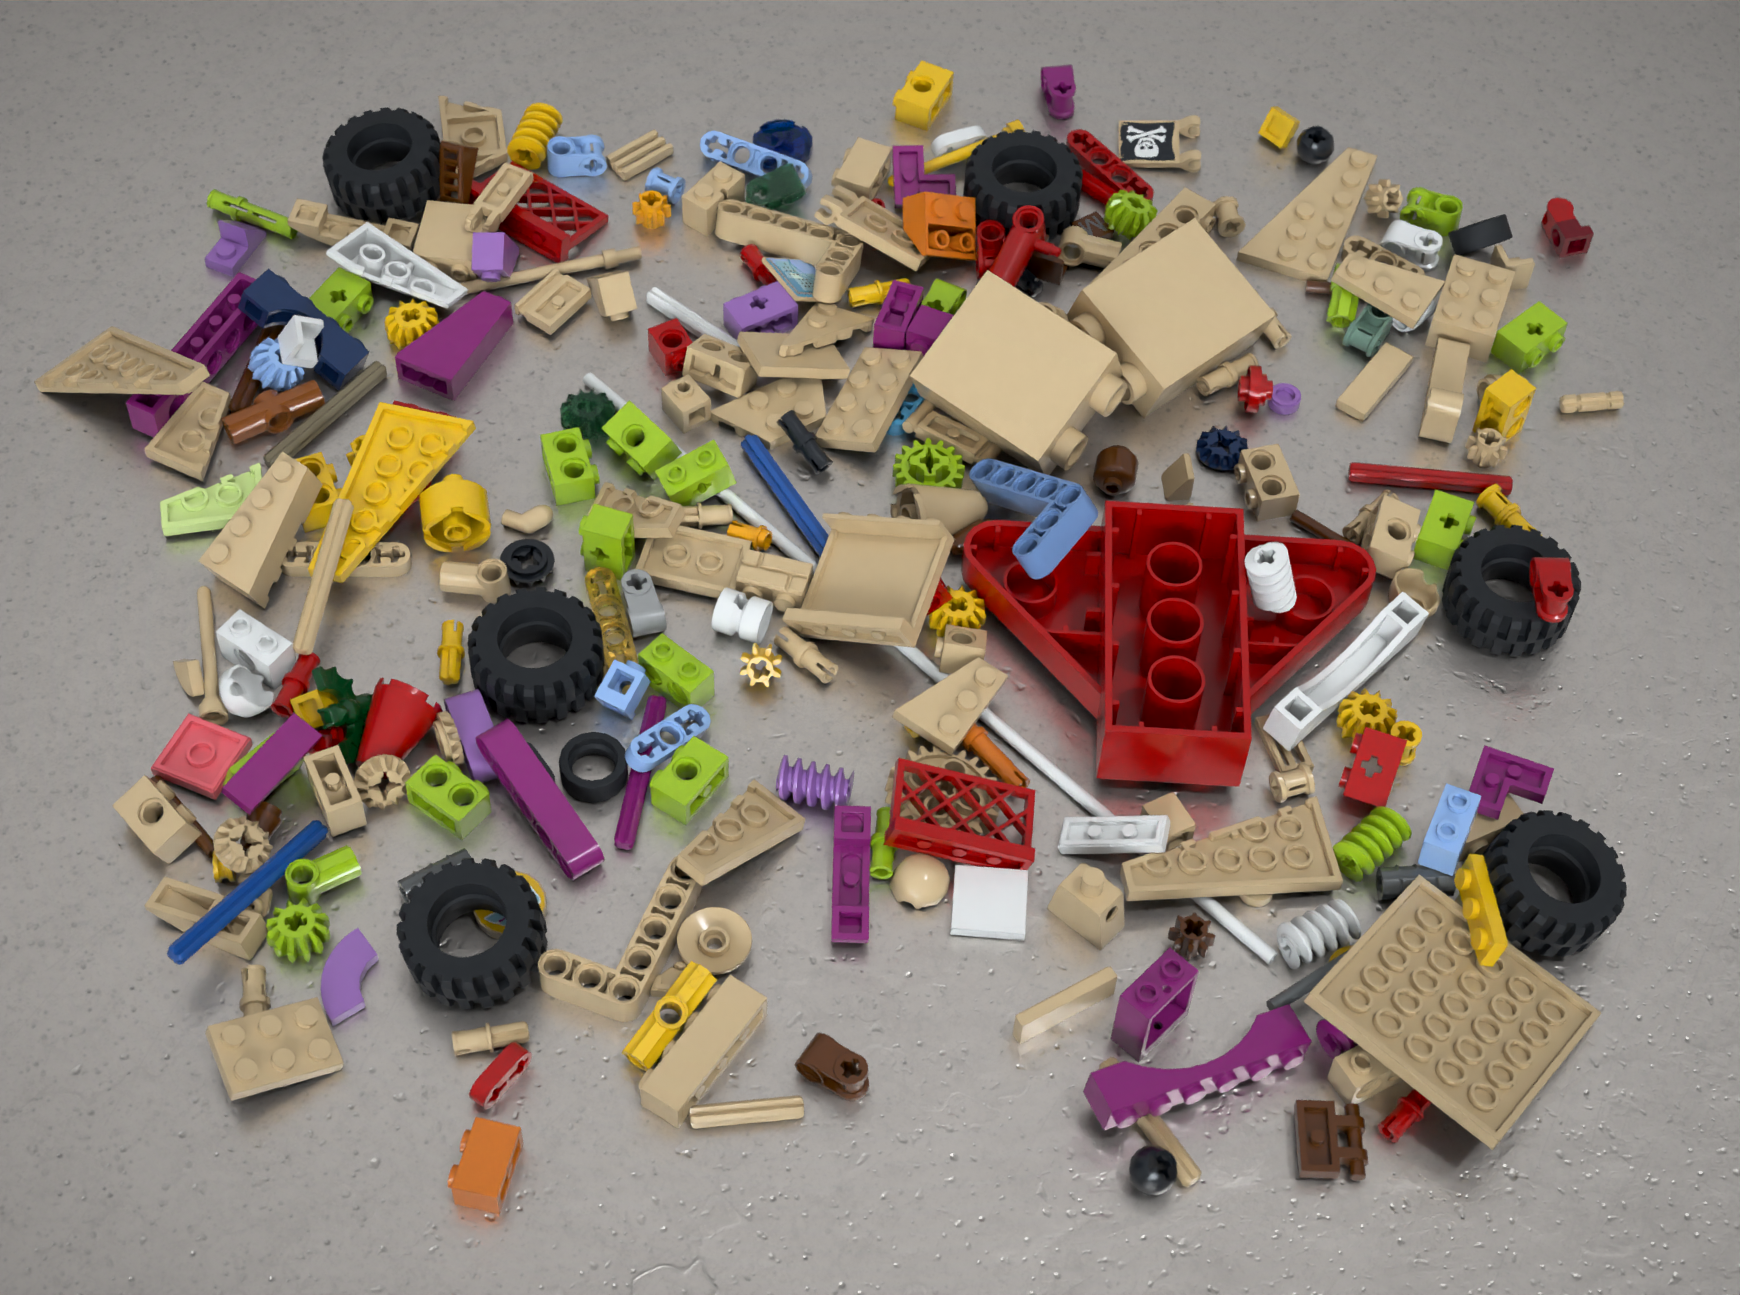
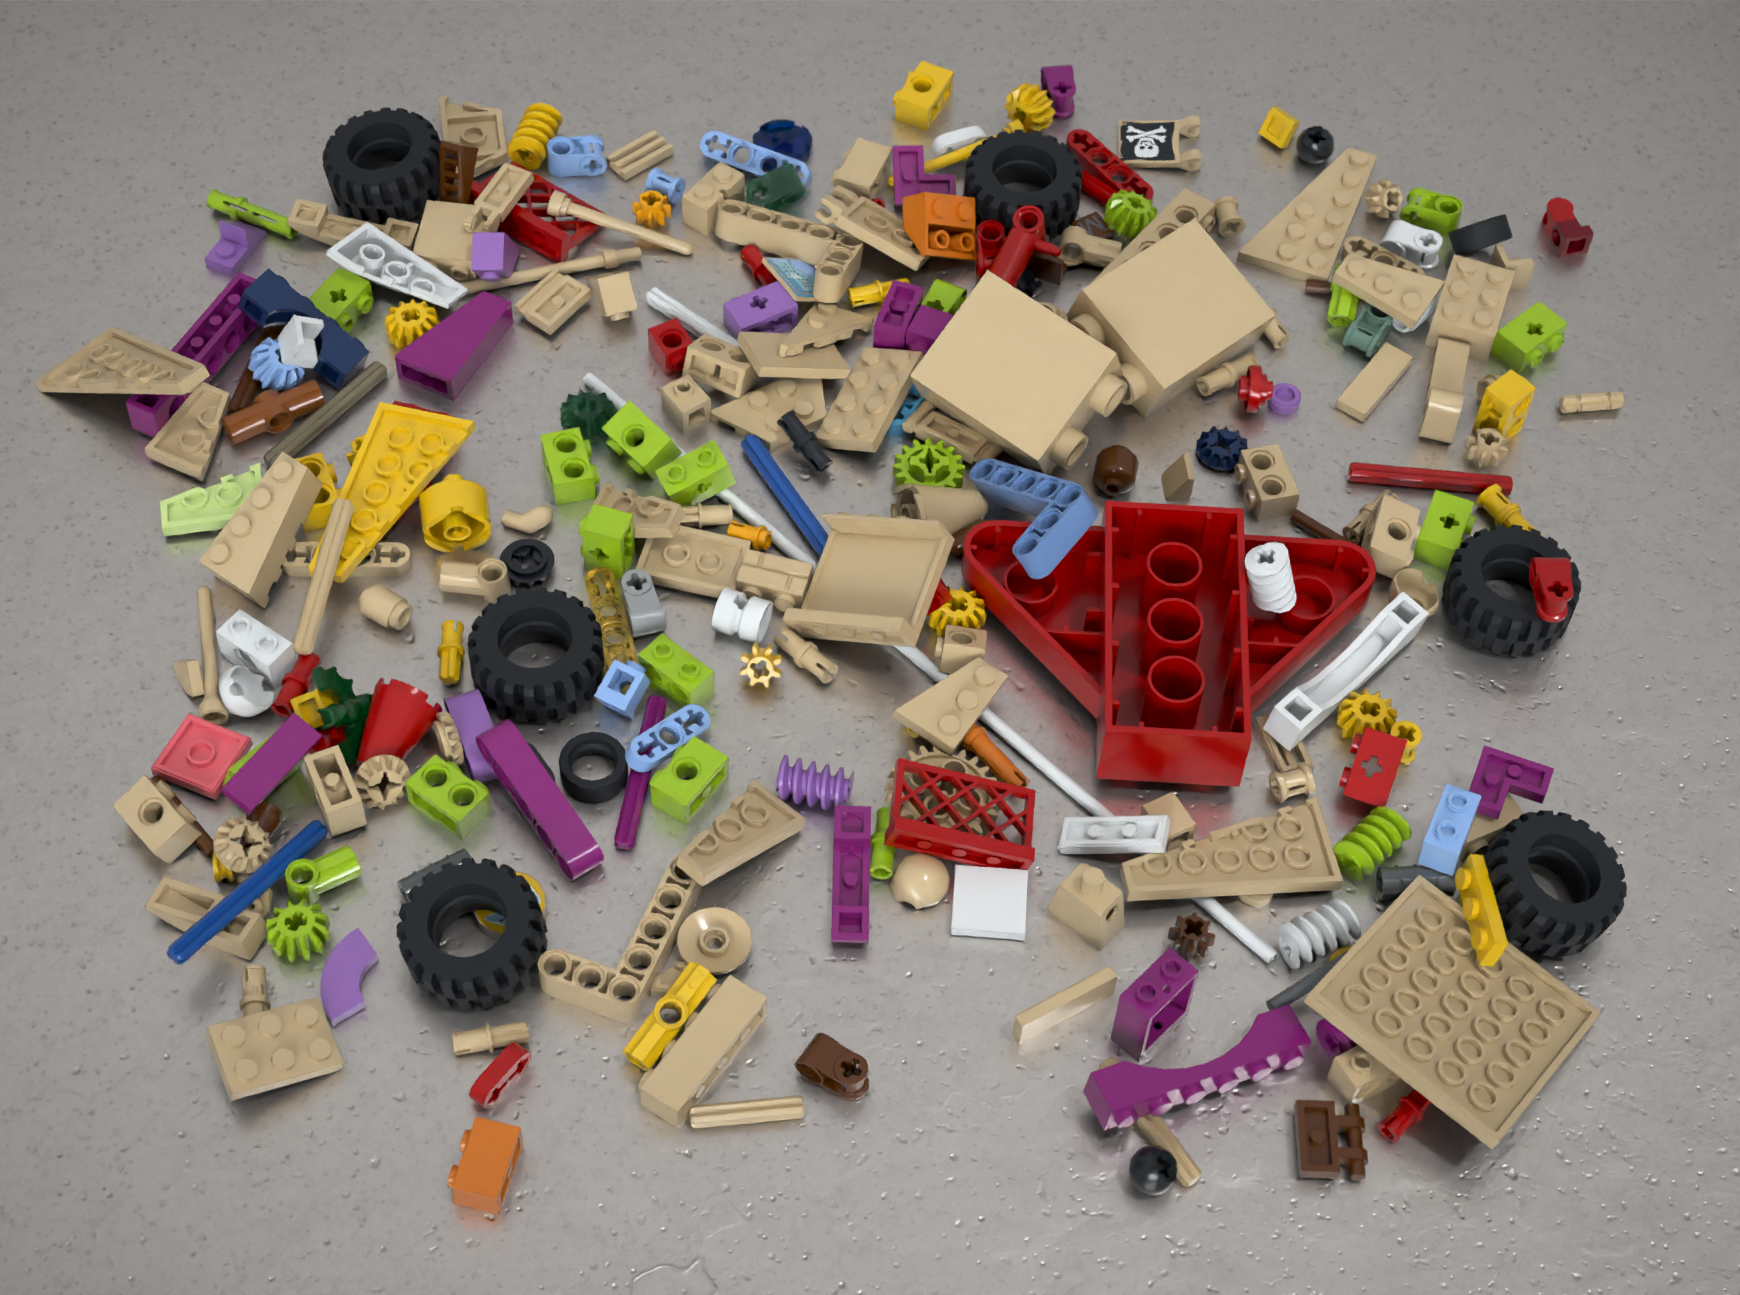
none -> tan brick [359,584,413,630]
none -> tan piece [547,190,693,255]
none -> yellow gear [1004,82,1056,133]

